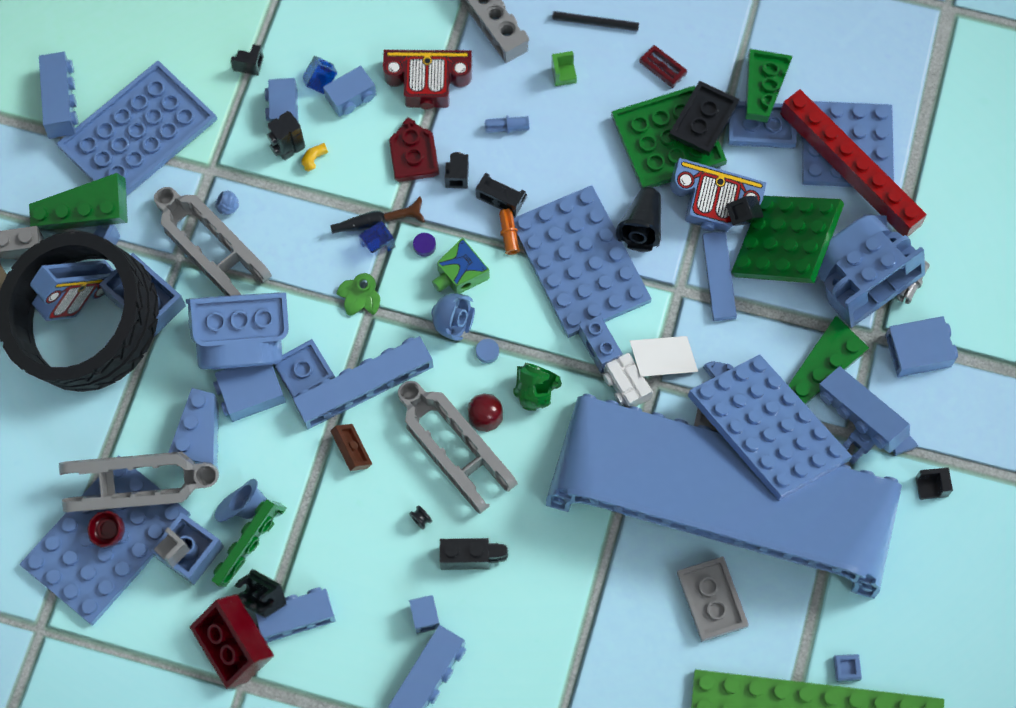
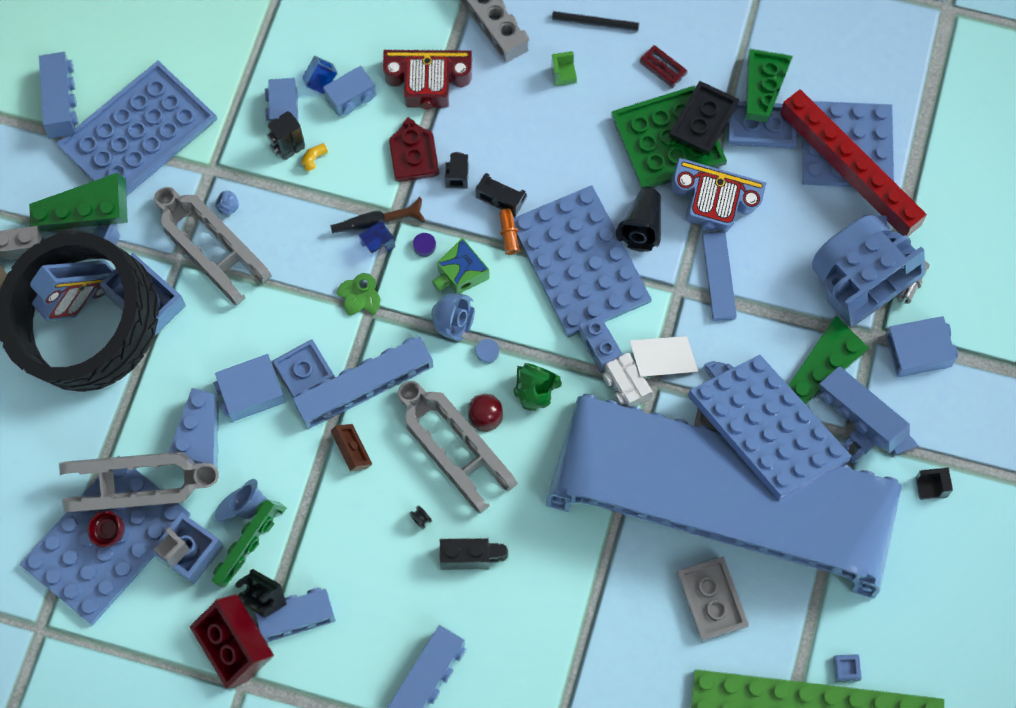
medium blue brick [186,292,289,370] -> none
black panel [230,44,264,76] -> none
medium blue panel [409,595,440,634] -> none
medium blue axle [485,115,529,133] -> none
black panel [726,196,764,226] -> none
green plate [731,196,844,284] -> none

